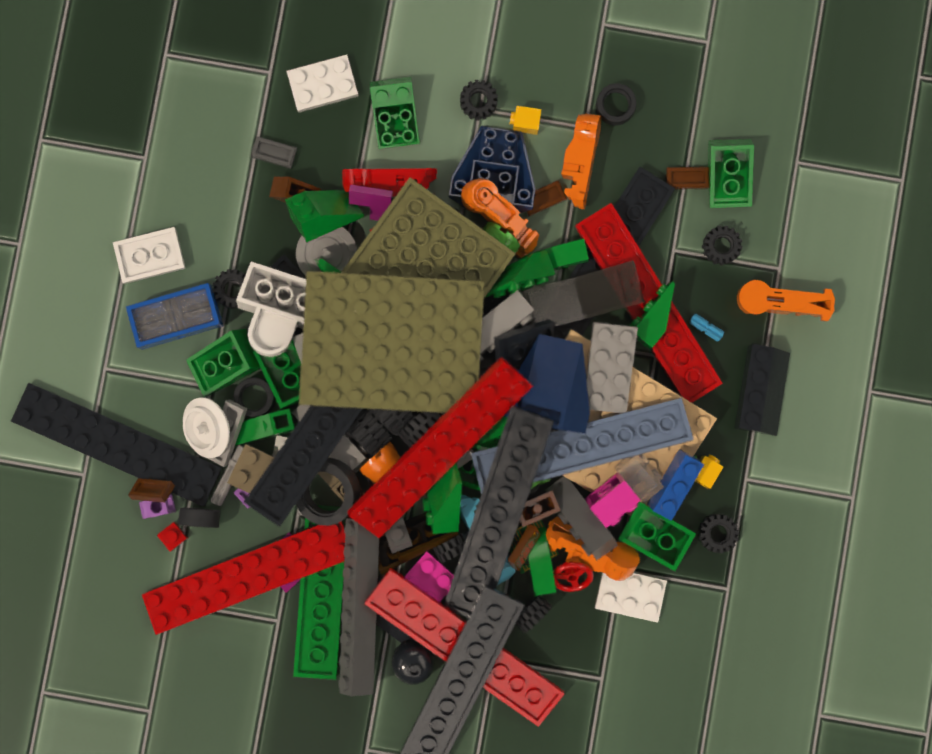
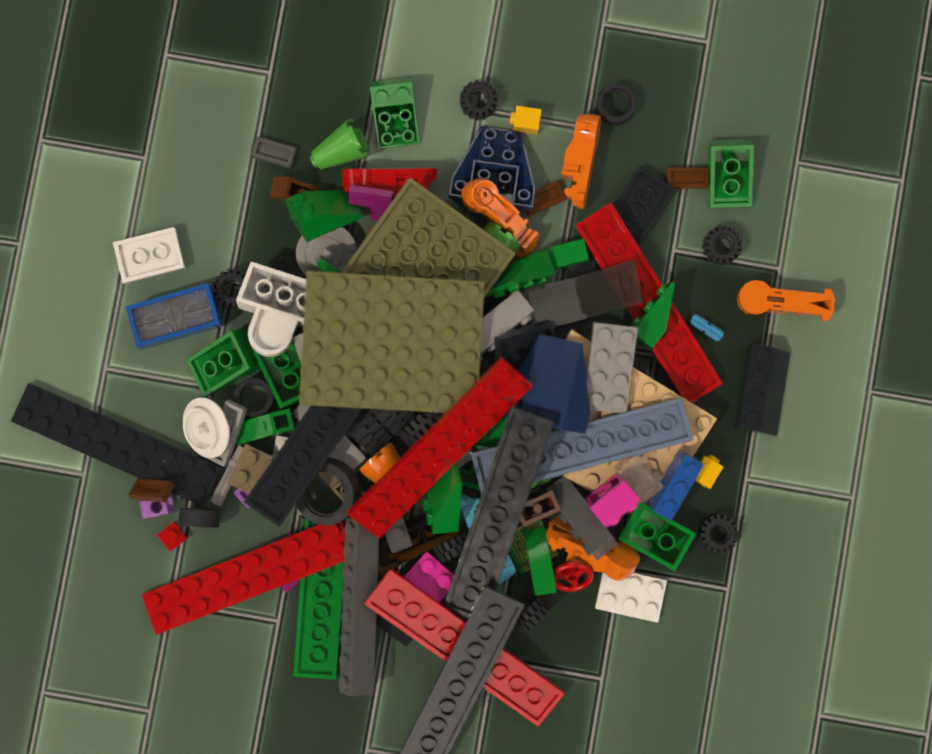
white plate [287,55,358,113] -> none
black cylinder [392,640,434,685] -> none
reddish brown tile [508,524,541,571] -> none
none -> bright green cone [310,118,371,170]

